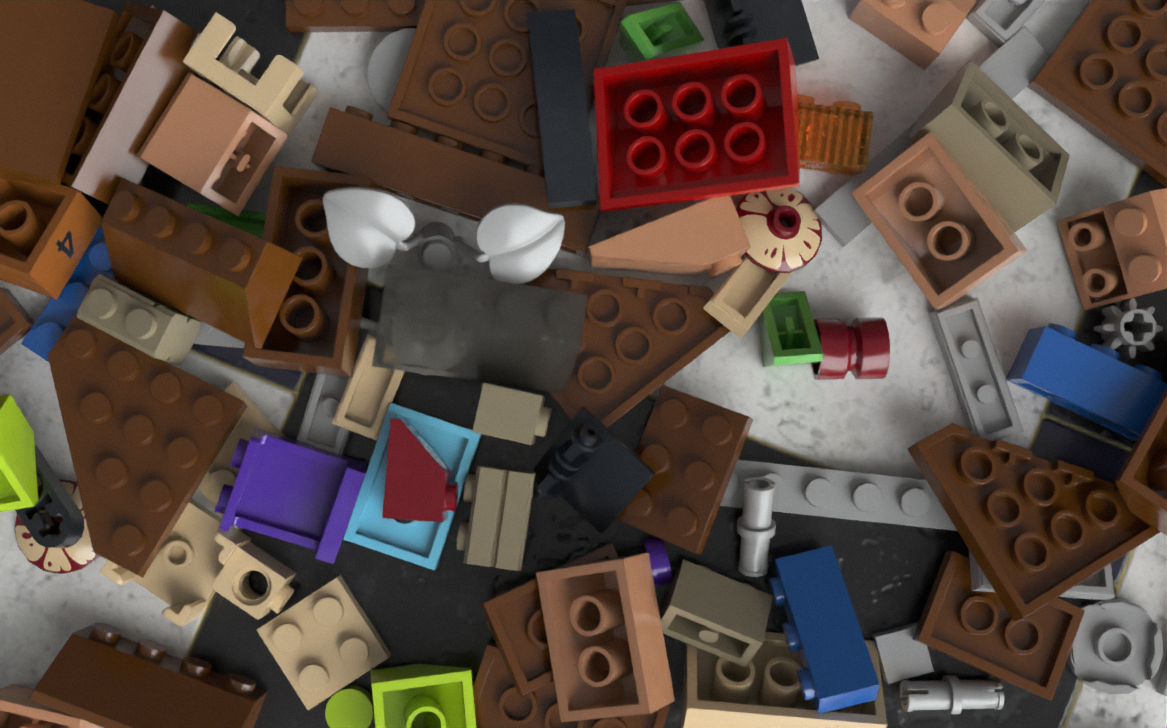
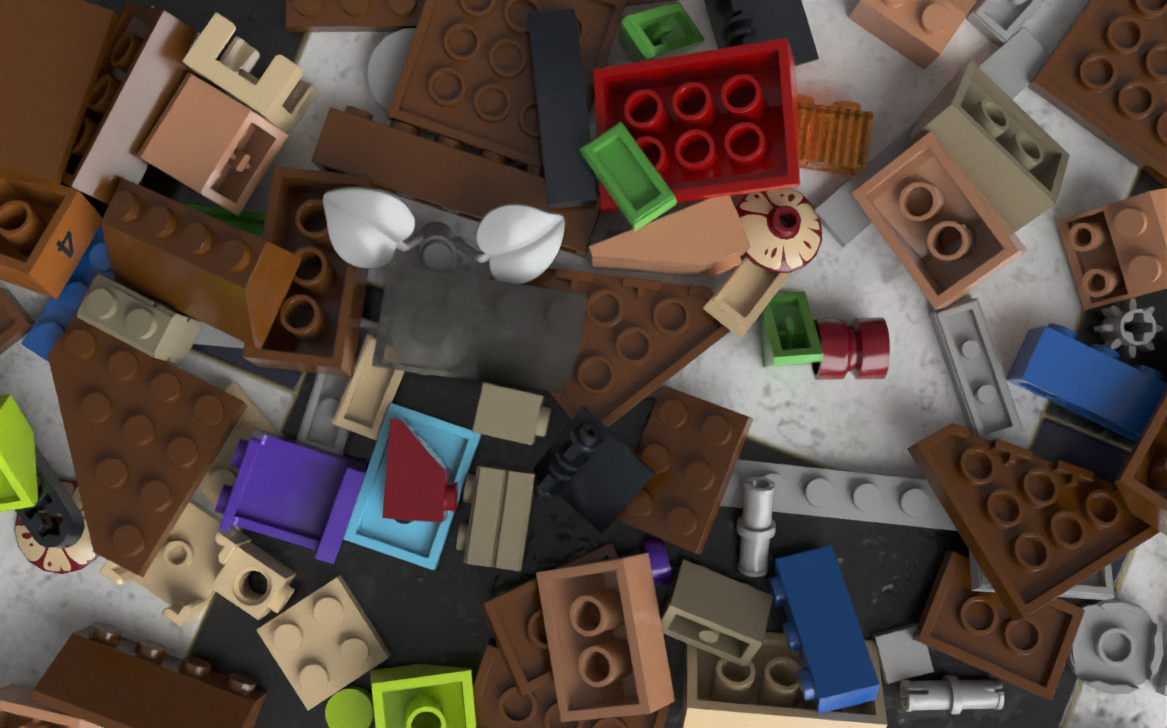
none -> bright green tile [579,122,677,231]

